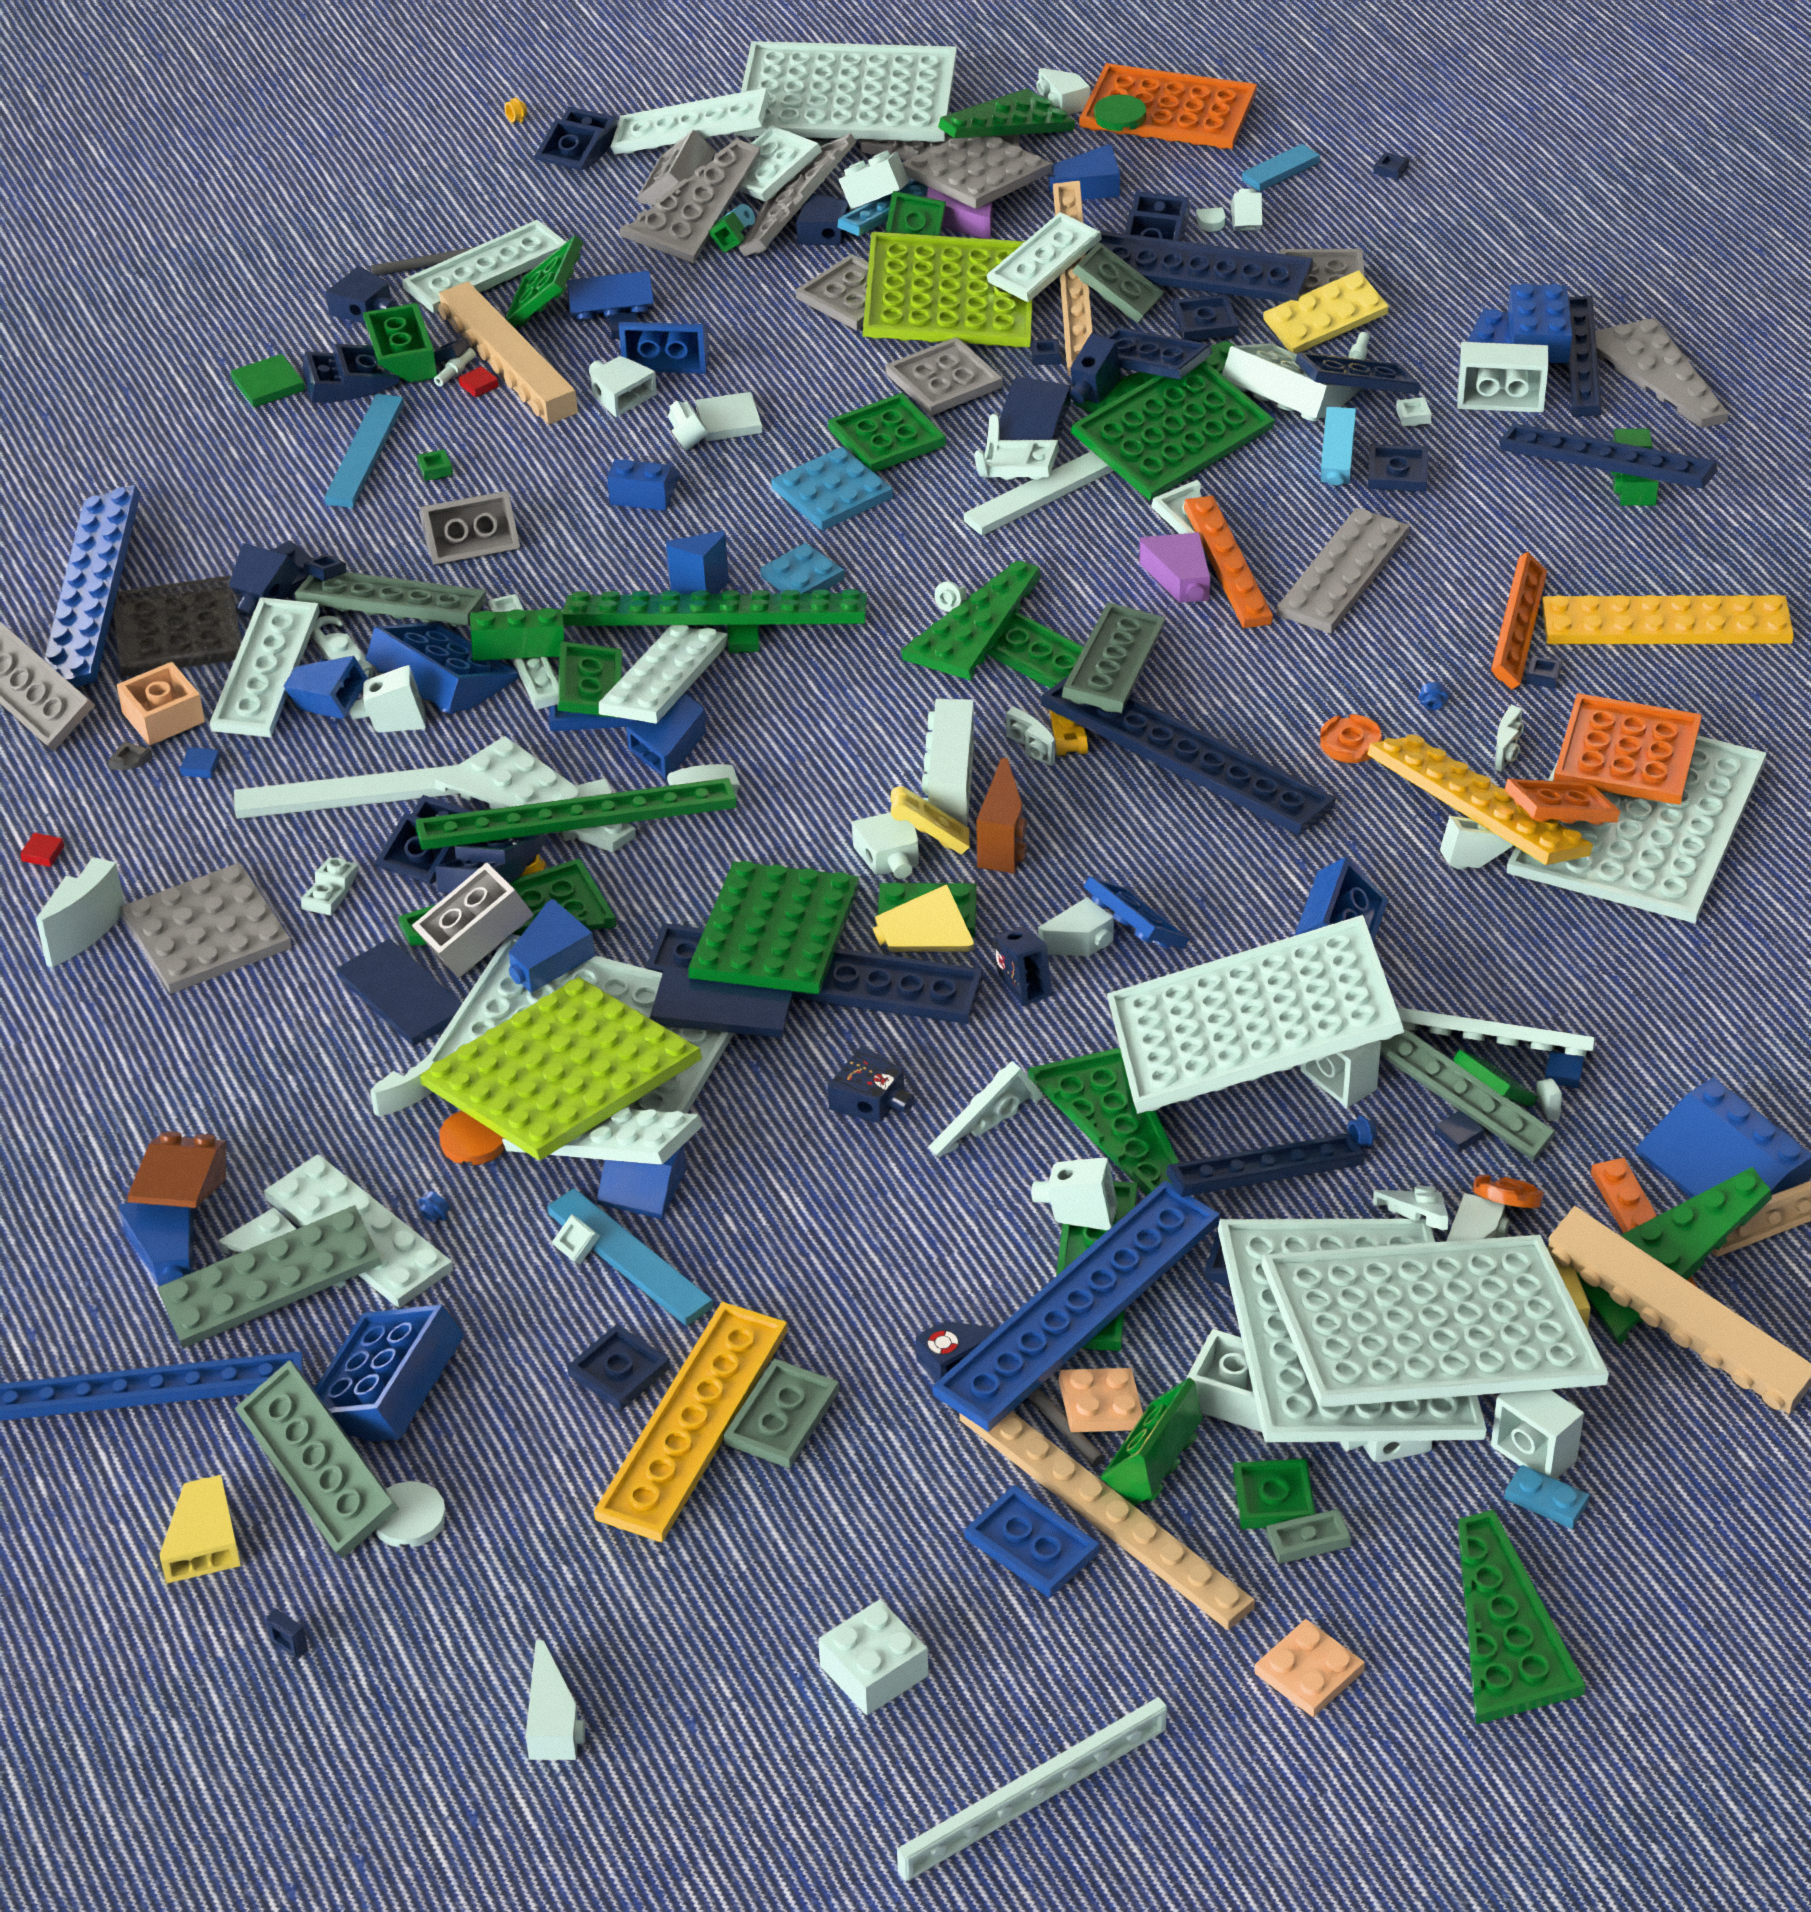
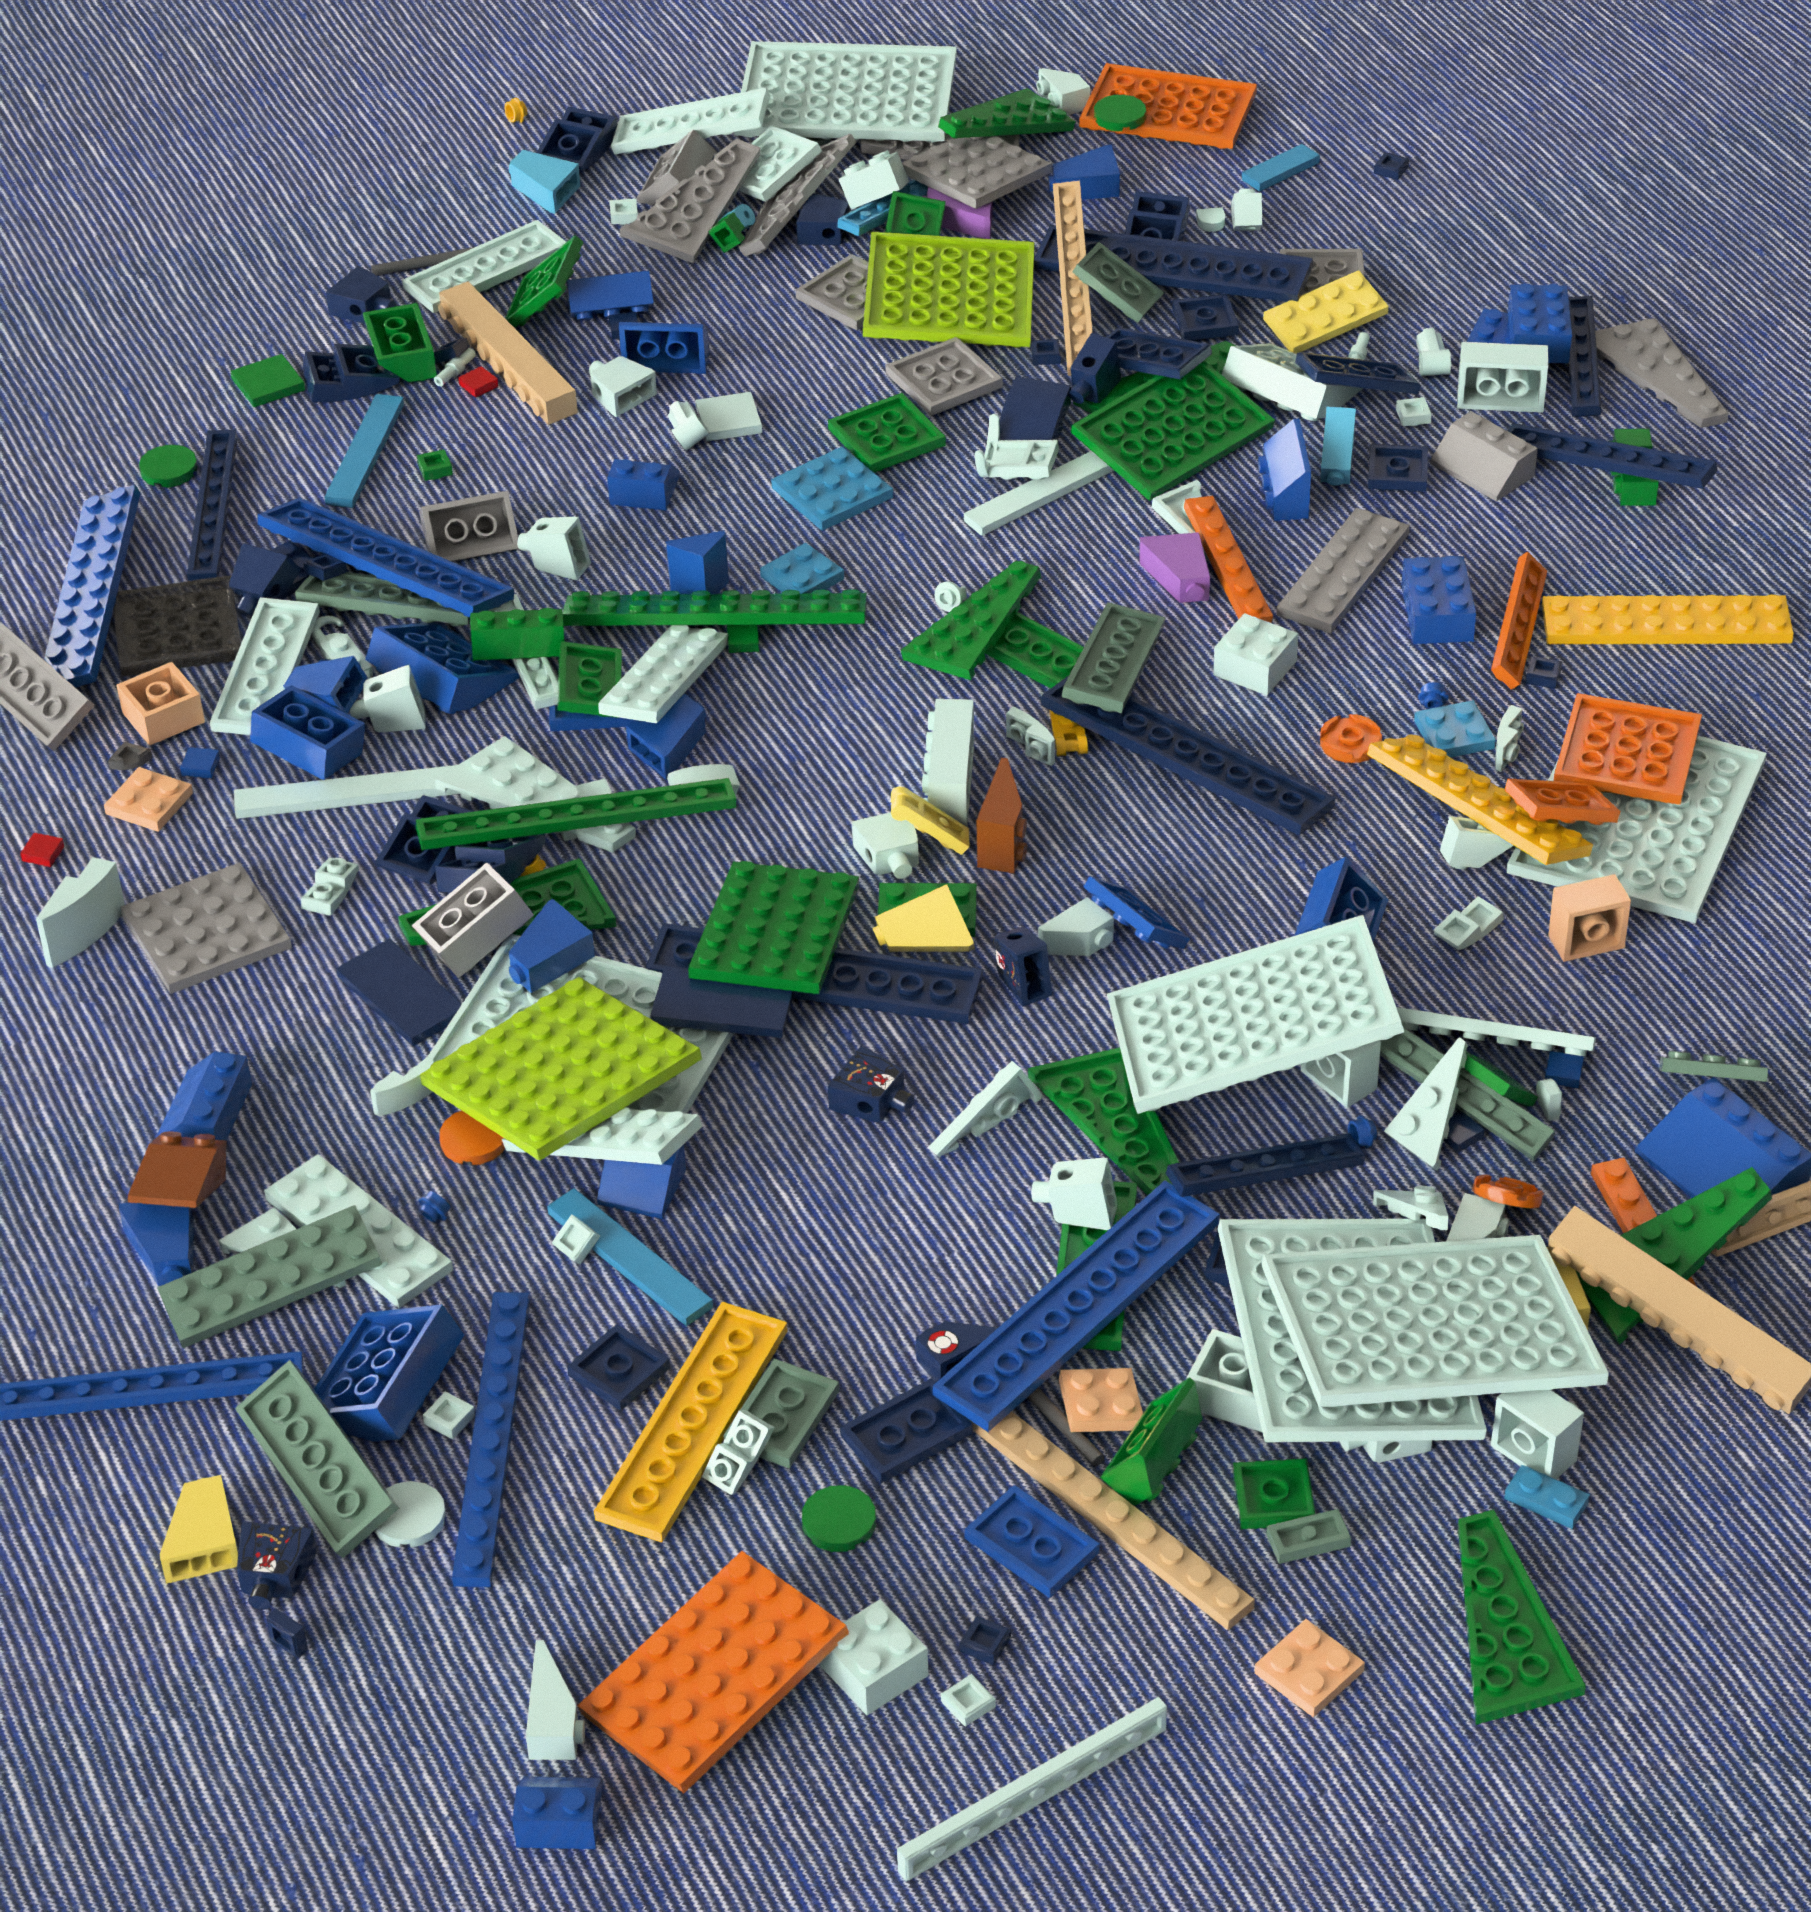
light aqua tile [987,212,1102,302] -> none
none -> light nougat plate [104,767,193,832]
none -> green tile [139,445,198,488]
none -> blue slope [156,1051,252,1141]
none -> dark blue plate [187,429,238,584]
none -> dark blue torso [237,1522,317,1610]
none -> blue brick [250,685,365,780]
none -> blue plate [258,497,514,617]
none -> light aqua plate [423,1391,475,1440]
none -> blue plate [452,1292,530,1587]
none -> medium azure slope [509,150,580,214]
none -> blue slope [512,1776,603,1849]
none -> light aqua torso [518,517,591,580]
none -> orange plate [577,1551,849,1794]
none -> light aqua plate [609,198,638,225]
none -> light aqua slope [702,1410,775,1495]
none -> green tile [802,1485,876,1552]
none -> dark blue plate [840,1378,973,1483]
none -> light aqua tile [941,1674,996,1727]
none -> dark blue tile [959,1616,1011,1666]
none -> light aqua brick [1213,613,1298,695]
none -> slope [1258,418,1311,521]
none -> light aqua wing [1384,1037,1468,1171]
none -> blue brick [1402,556,1476,644]
none -> dark azure plate [1414,700,1496,757]
none -> light aqua piece [1416,328,1451,376]
none -> light grey slope [1430,411,1538,501]
none -> light aqua slope [1433,896,1504,950]
none -> light nougat brick [1548,874,1631,962]
none -> sand green plate [1659,1051,1768,1082]

